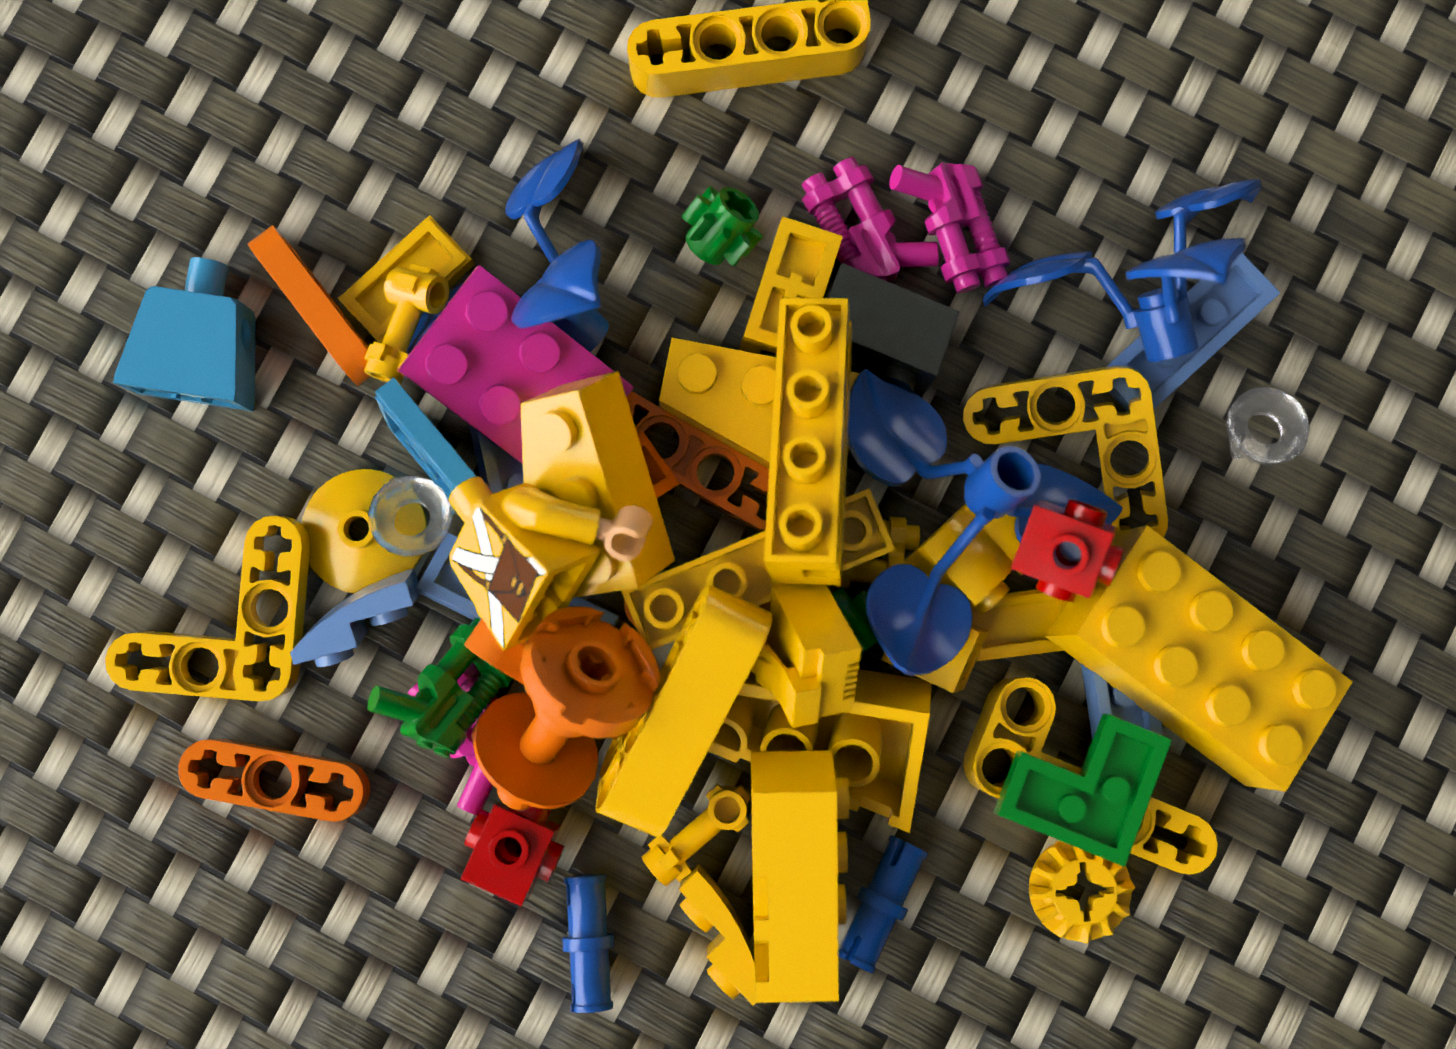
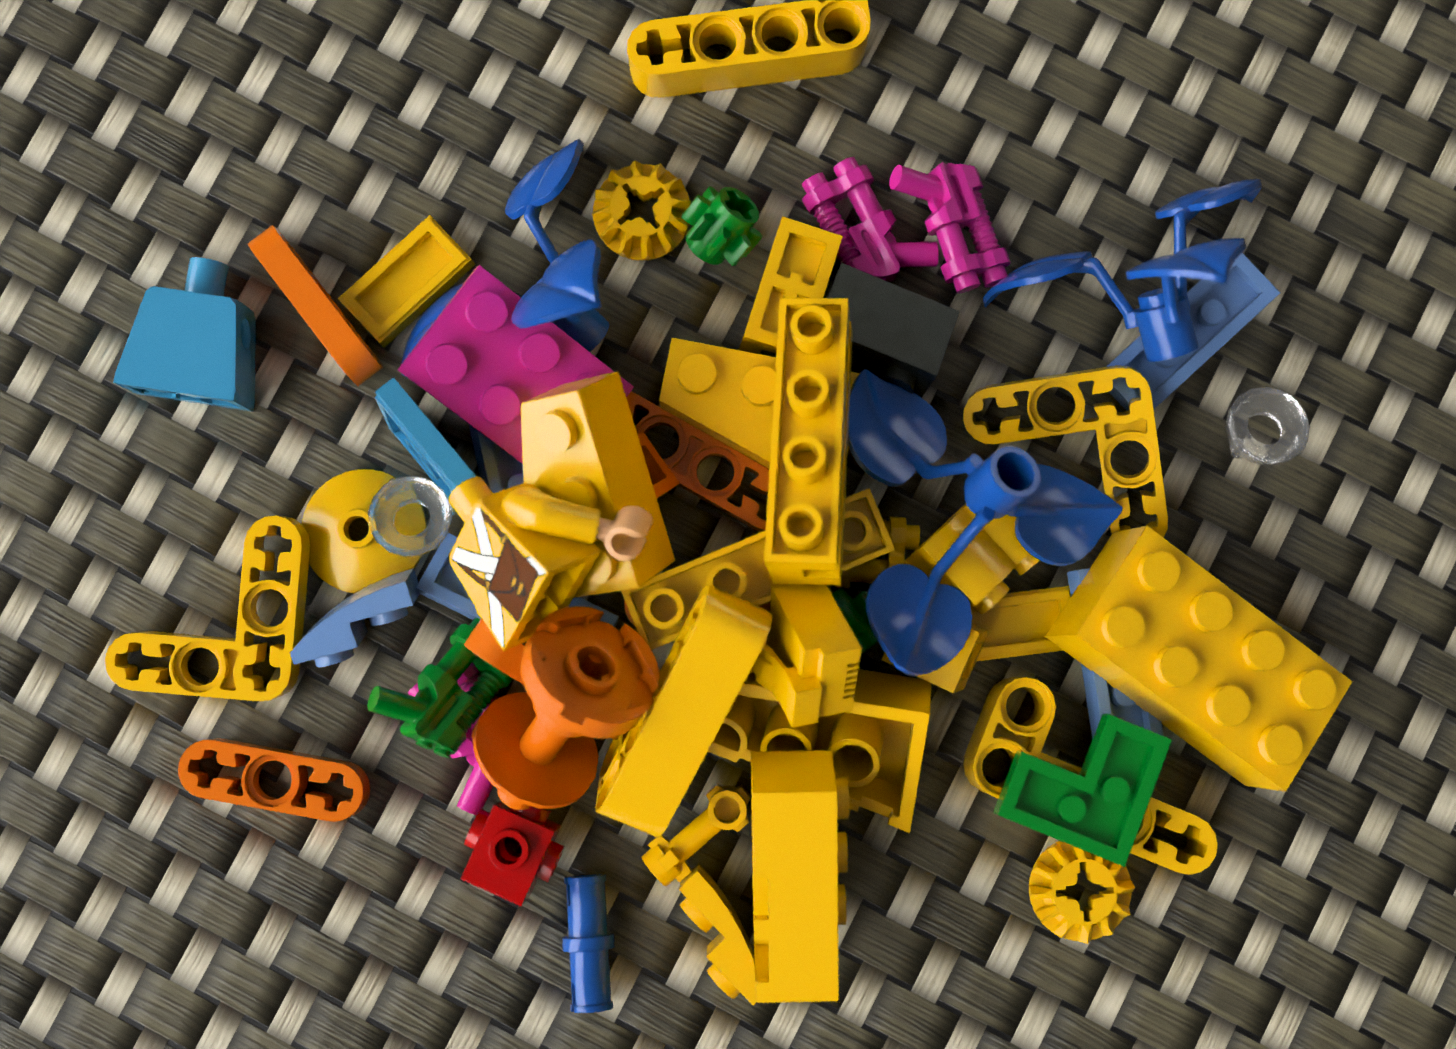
yellow bar [364,263,449,385] -> none
blue pin [838,835,928,974] -> none
red brick [1010,499,1125,602] -> none
none -> yellow gear [592,160,691,261]

